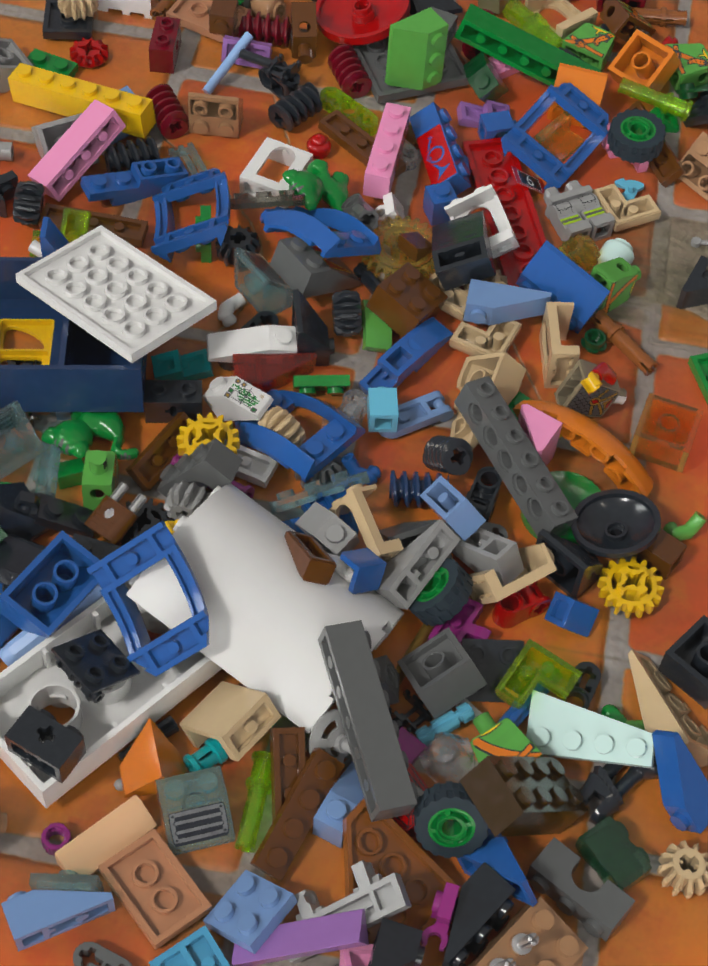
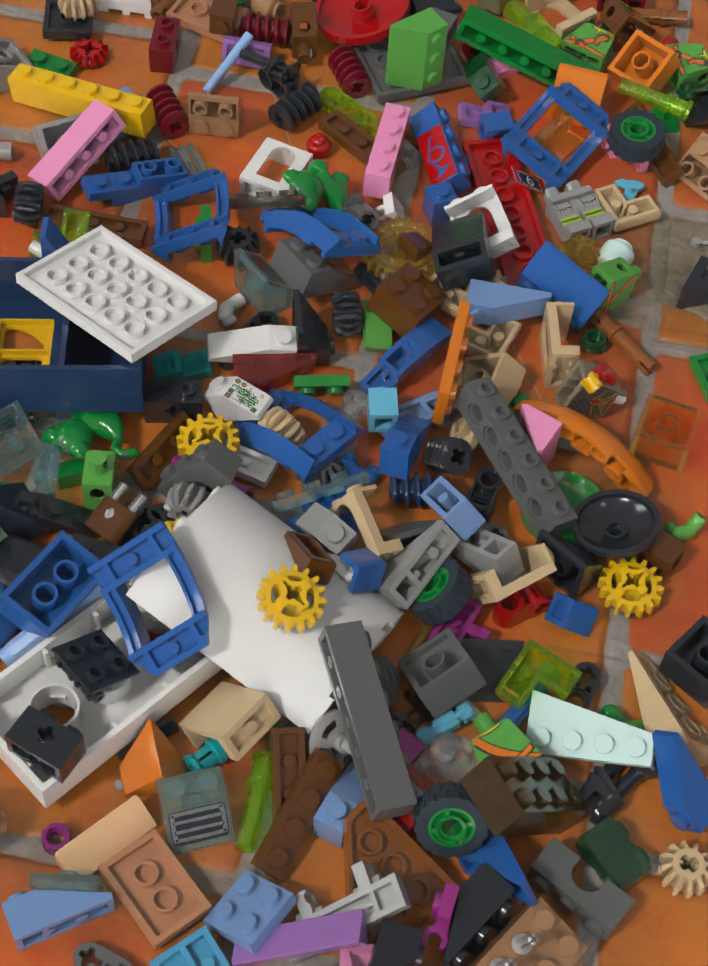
none -> yellow gear [256,564,327,634]
none -> blue slope [379,414,432,480]
none -> orange plate [431,300,474,425]

